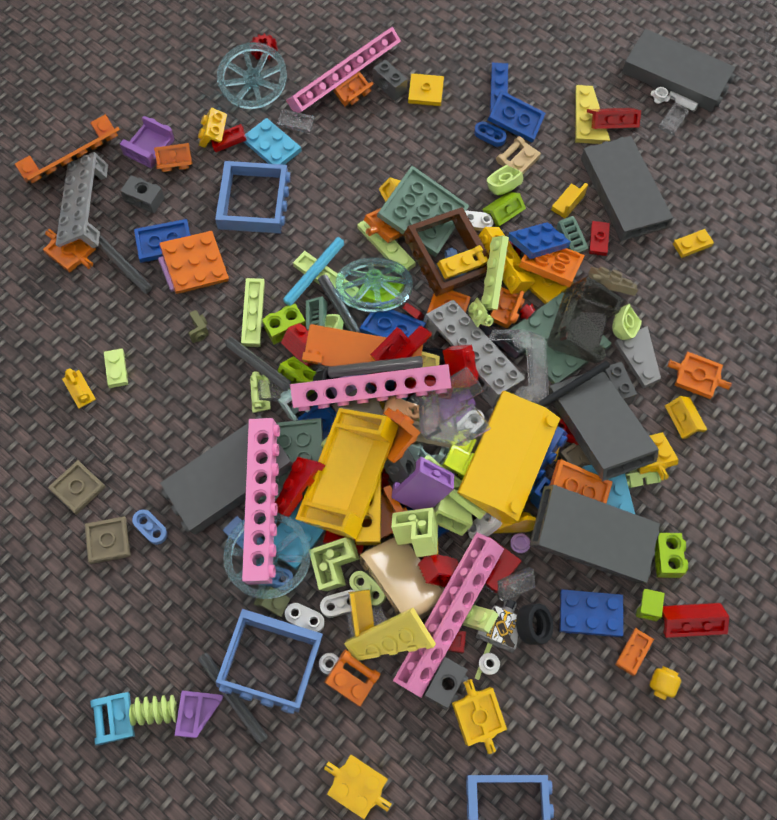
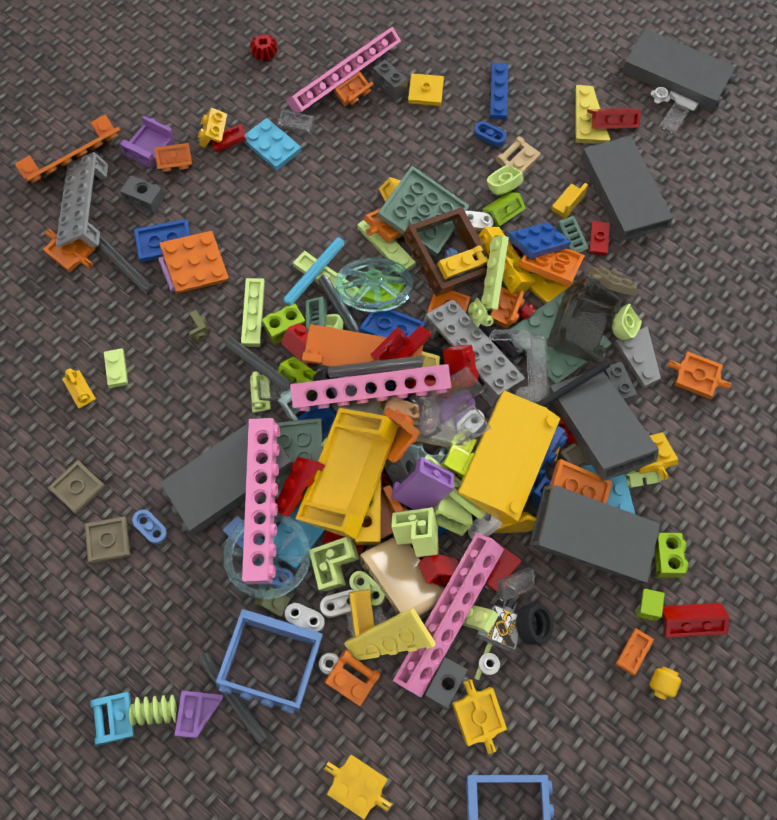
medium blue window [215,161,291,233] -> none
clear light blue wheel [217,42,287,109] -> none
red tile [403,303,425,321] -> none
red tile [448,631,466,654] -> none
blue plate [488,90,546,143] -> none
lavender plate [510,533,530,553] -> none
blue plate [559,589,623,638] -> none
yellow panel [665,396,707,439] -> none
yellow plate [673,229,714,258] -> none

